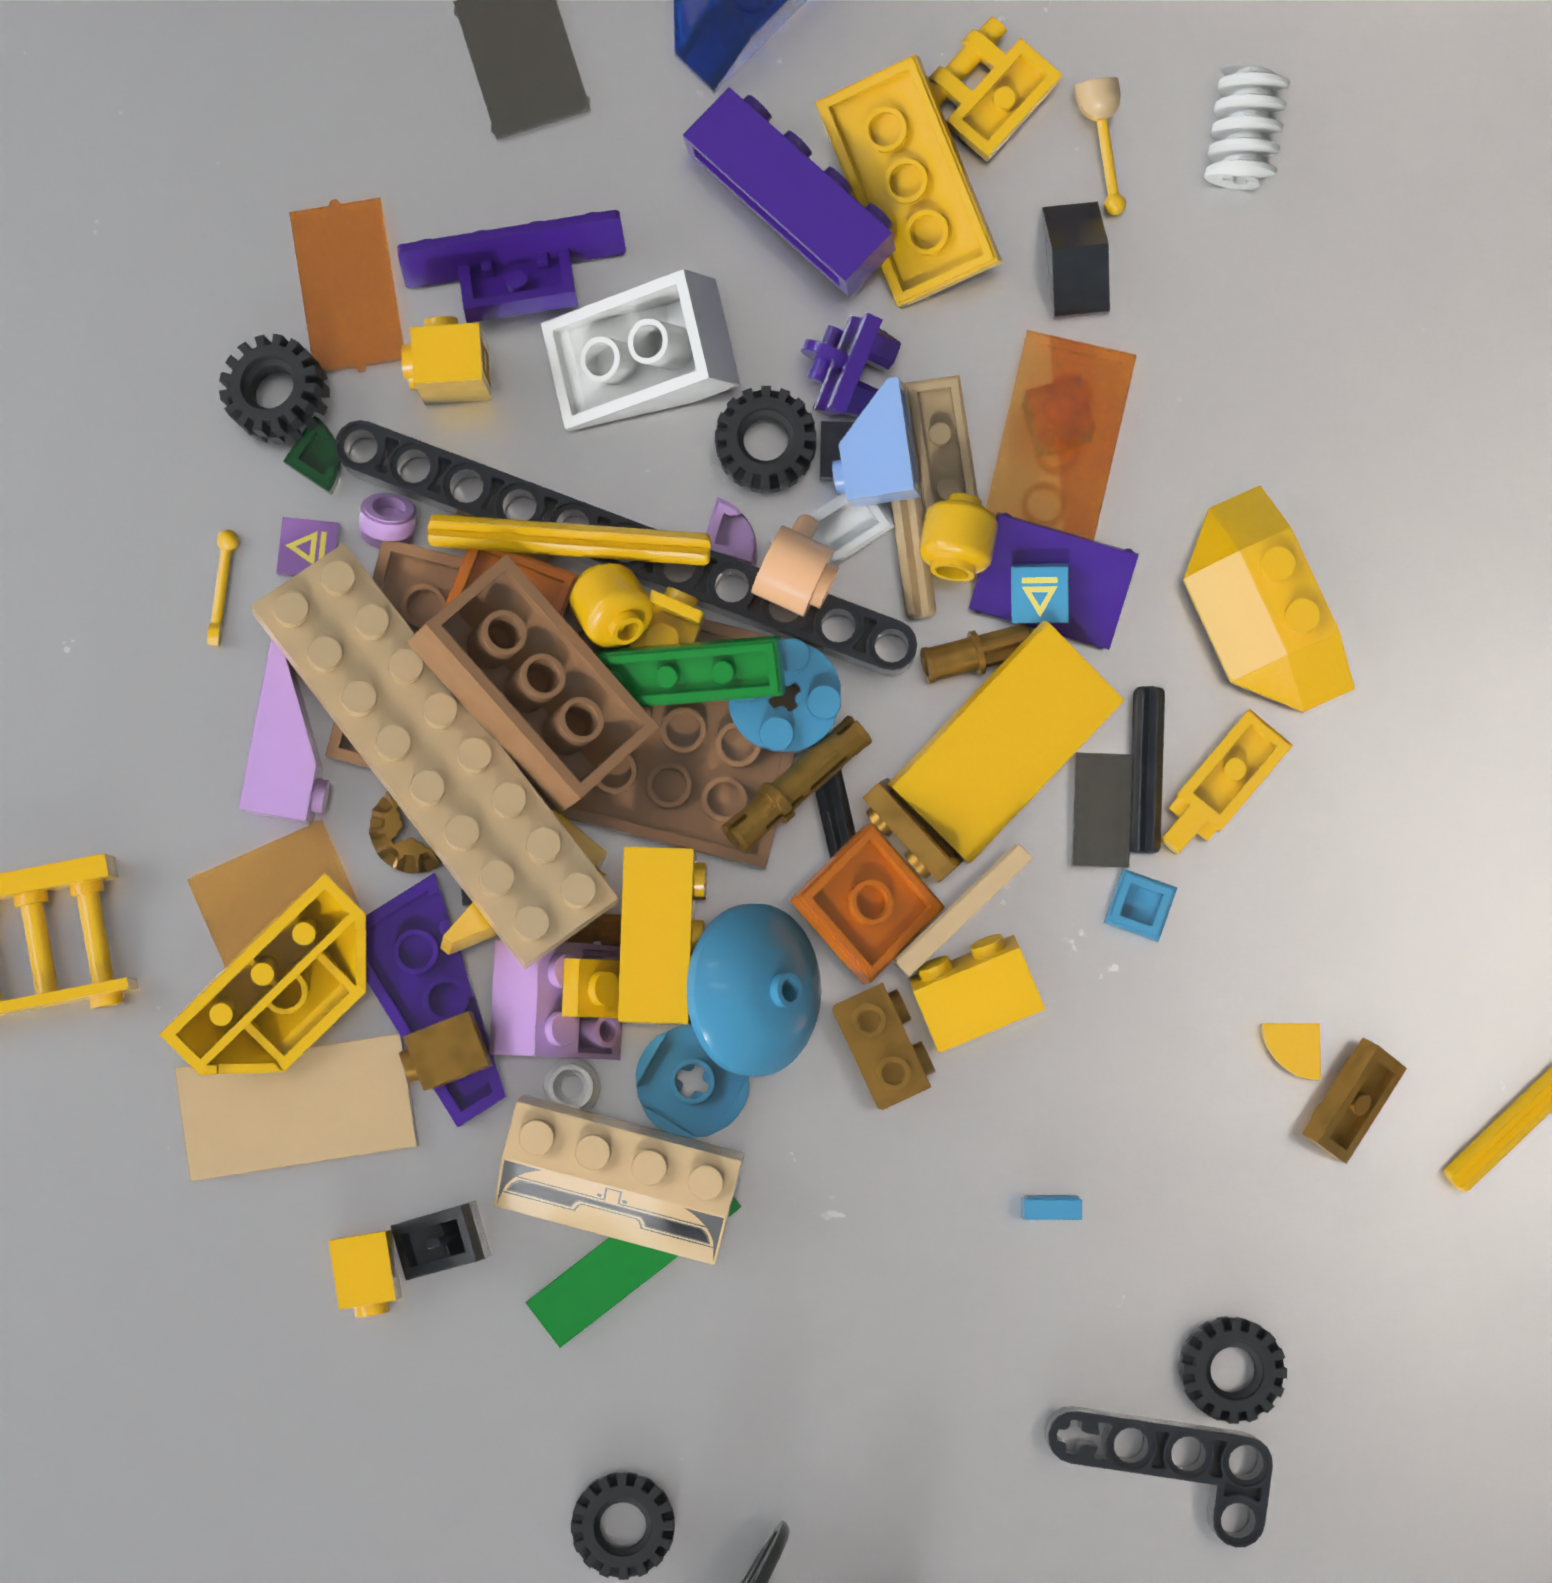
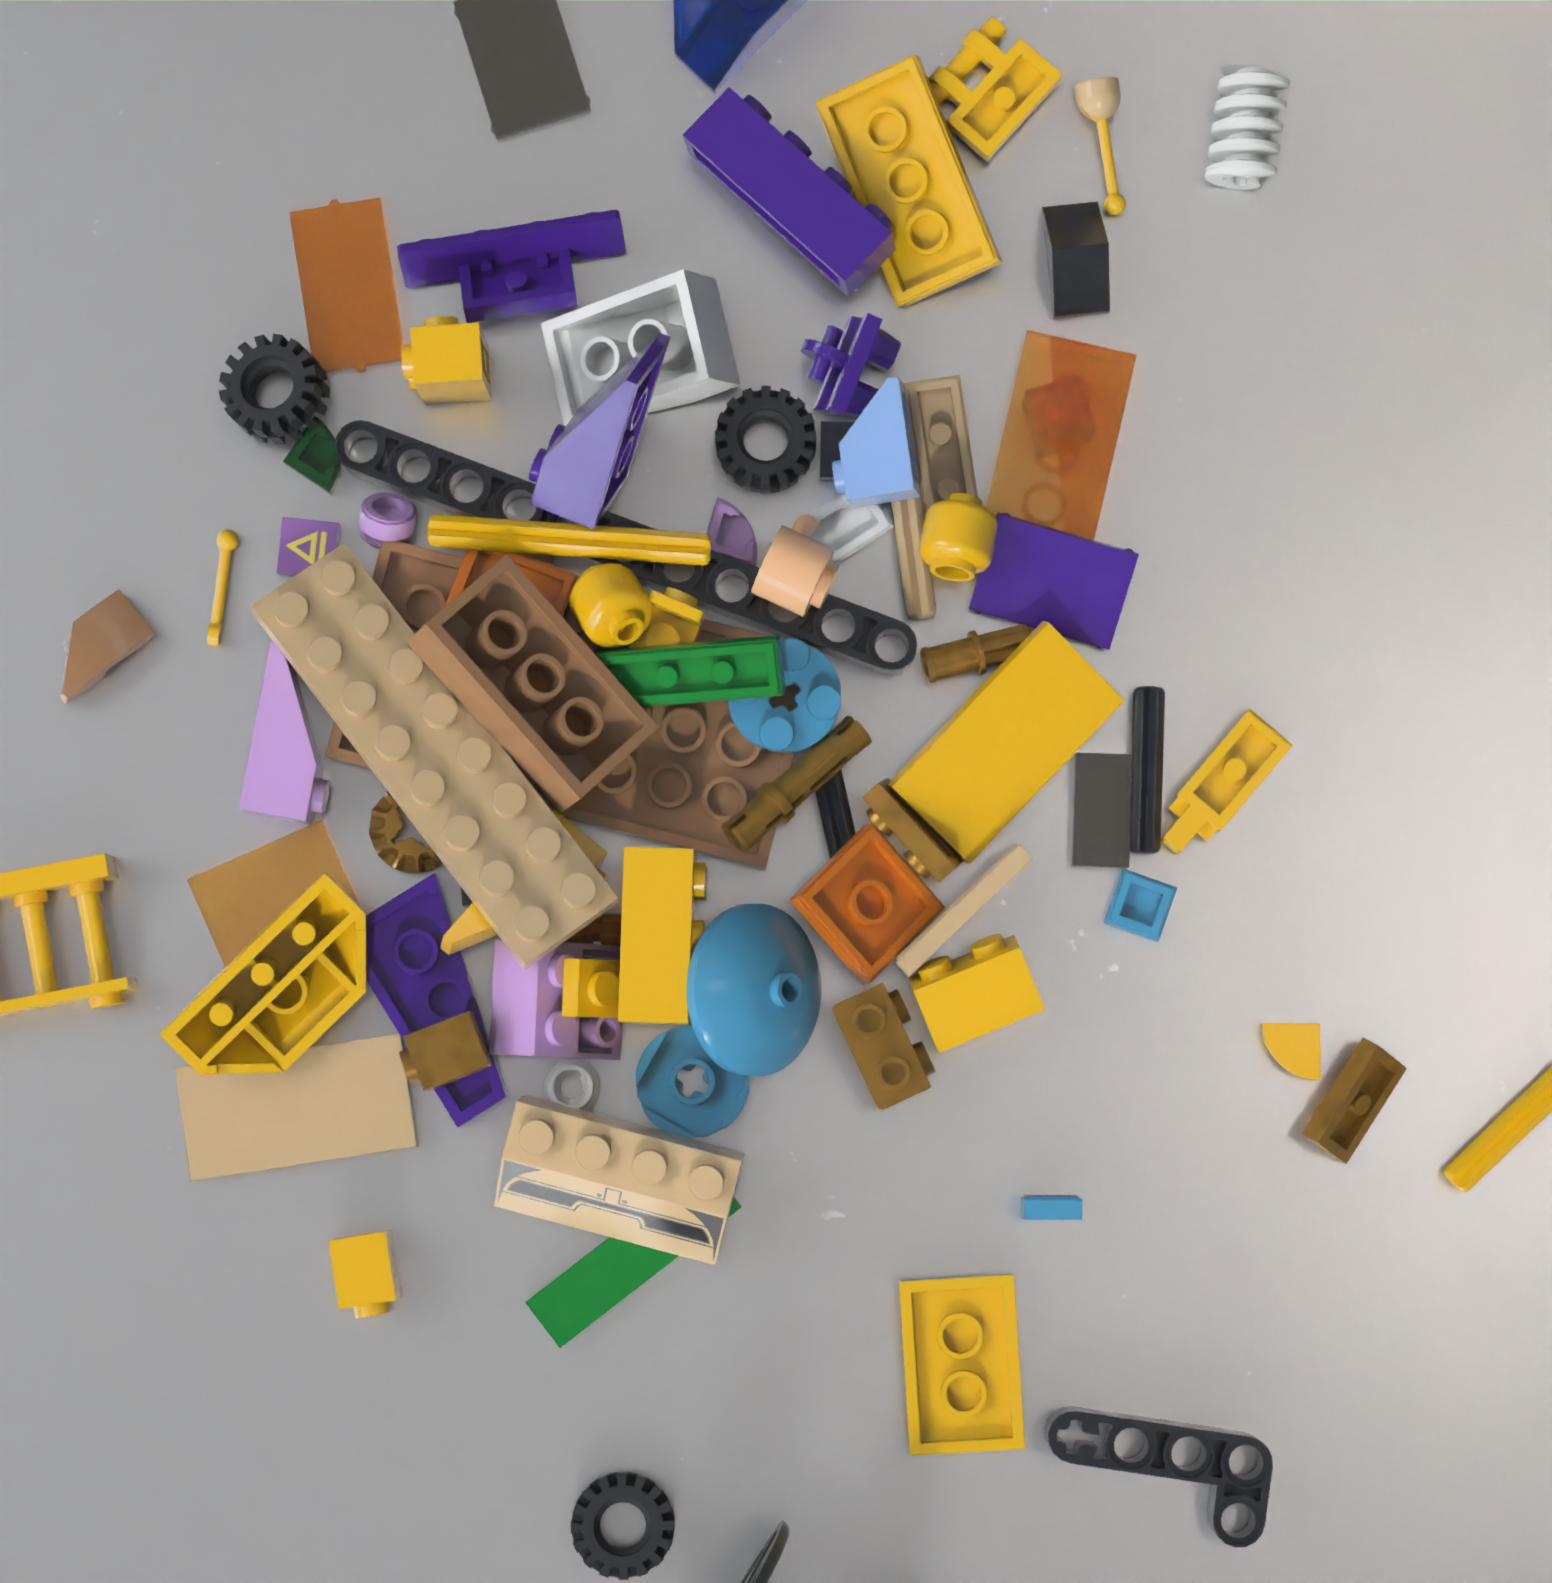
black slope [390,1200,491,1281] -> none
dark azure tile [1011,563,1069,623] -> none
black tyre [1179,1316,1287,1424] -> none
yellow wedge [1183,485,1355,713] -> none
none -> medium nougat slope [61,589,154,704]
none -> slope [529,333,670,529]
none -> yellow plate [899,1274,1025,1456]

